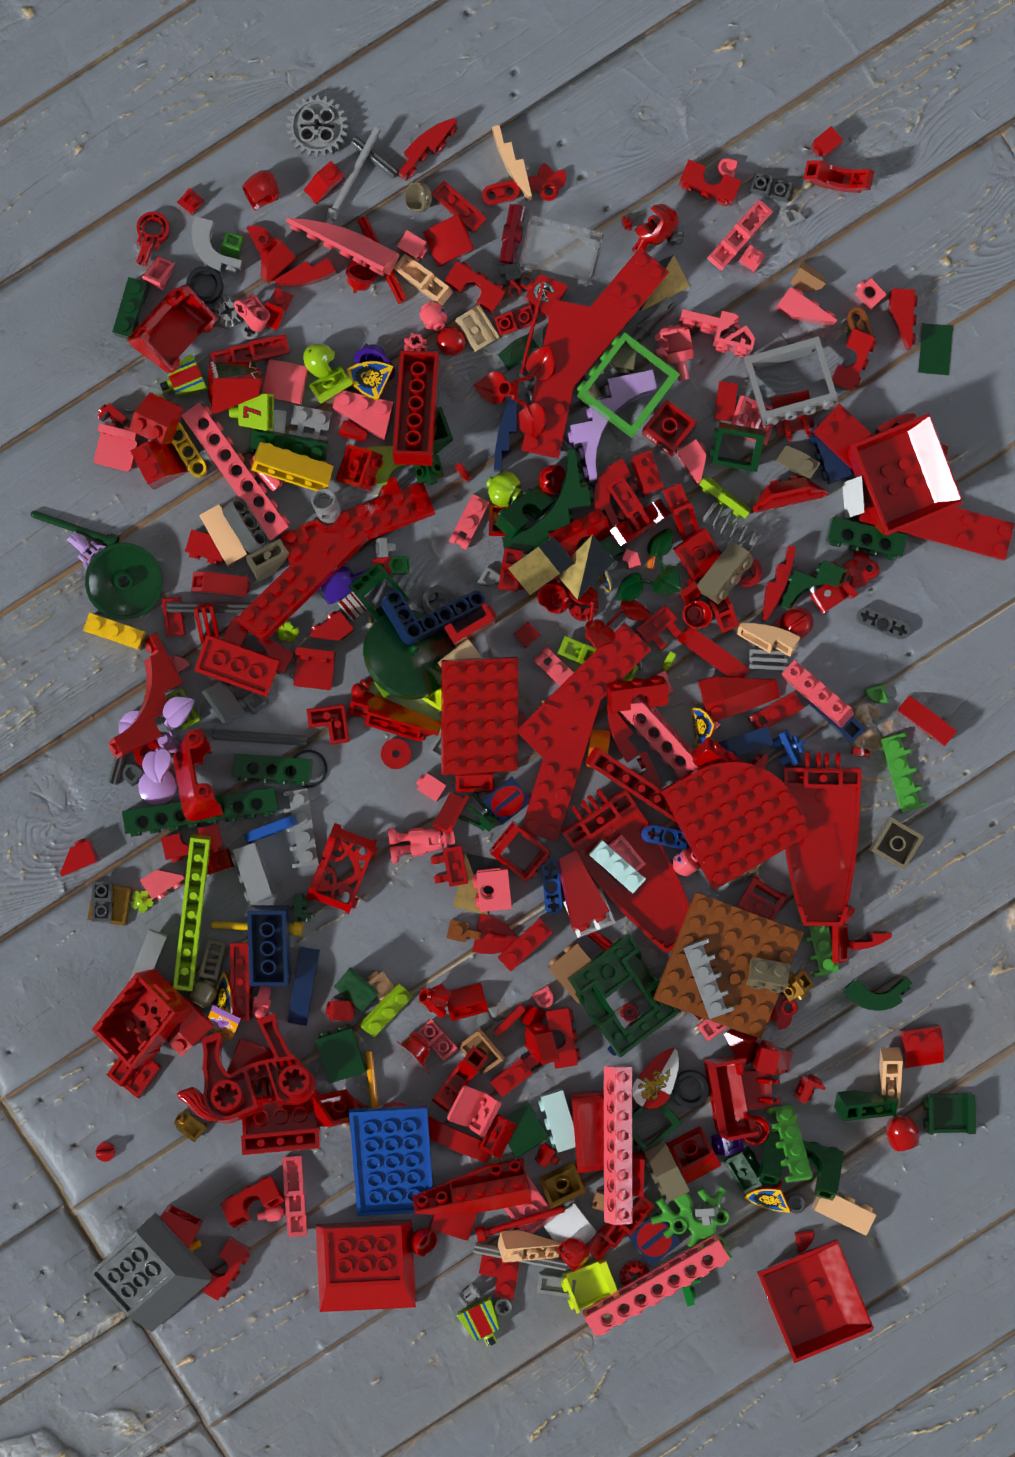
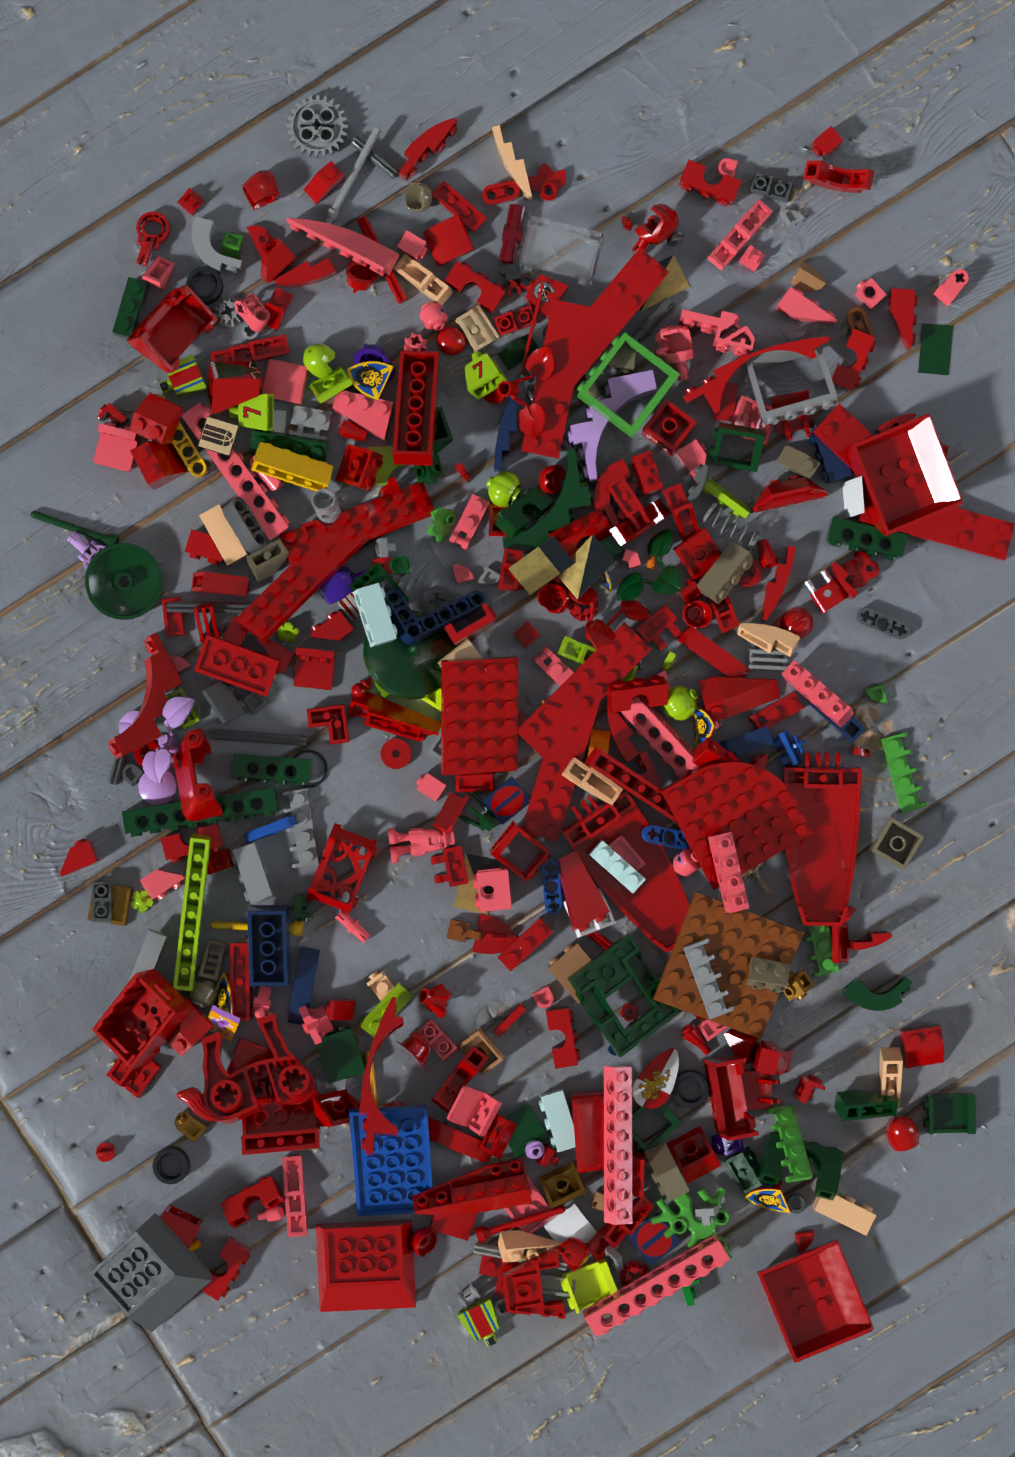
yellow brick [83,613,147,650] -> none
dark green slope [334,967,379,1012] -> none
red panel [447,983,489,1021] -> none
red brick [490,1053,539,1097] -> none
red slope [521,1004,546,1026] -> none
red slope [525,1023,559,1065] -> none
red plate [737,875,788,920] -> none
red hair [744,1115,770,1145] -> none
red plate [768,994,798,1030] -> none
dark green arch [781,560,848,609] -> none
red slope [897,695,957,746] -> none
none -> black tyre [152,1146,190,1185]
none -> piece [197,416,239,456]
none -> coral brick [298,1005,334,1045]
none -> coral pin [335,910,371,943]
none -> light aqua brick [353,583,397,647]
none -> red slope [359,997,404,1155]
none -> bright green plate [427,507,456,543]
none -> coral tile [452,564,475,584]
none -> lime torso [464,352,508,400]
none -> red wing [501,1248,566,1319]
none -> lavender plate [525,1140,545,1159]
none -> light nougat slope [561,757,623,805]
none -> light grey tile [605,1245,623,1272]
none -> lime plant [662,685,698,721]
none -> red cone [681,1024,711,1055]
none -> red slope [683,336,831,414]
none -> dark grey slope [687,462,711,503]
none -> coral brick [708,832,749,913]
none -> red cone [757,539,778,569]
none -> coral piece [933,269,969,306]

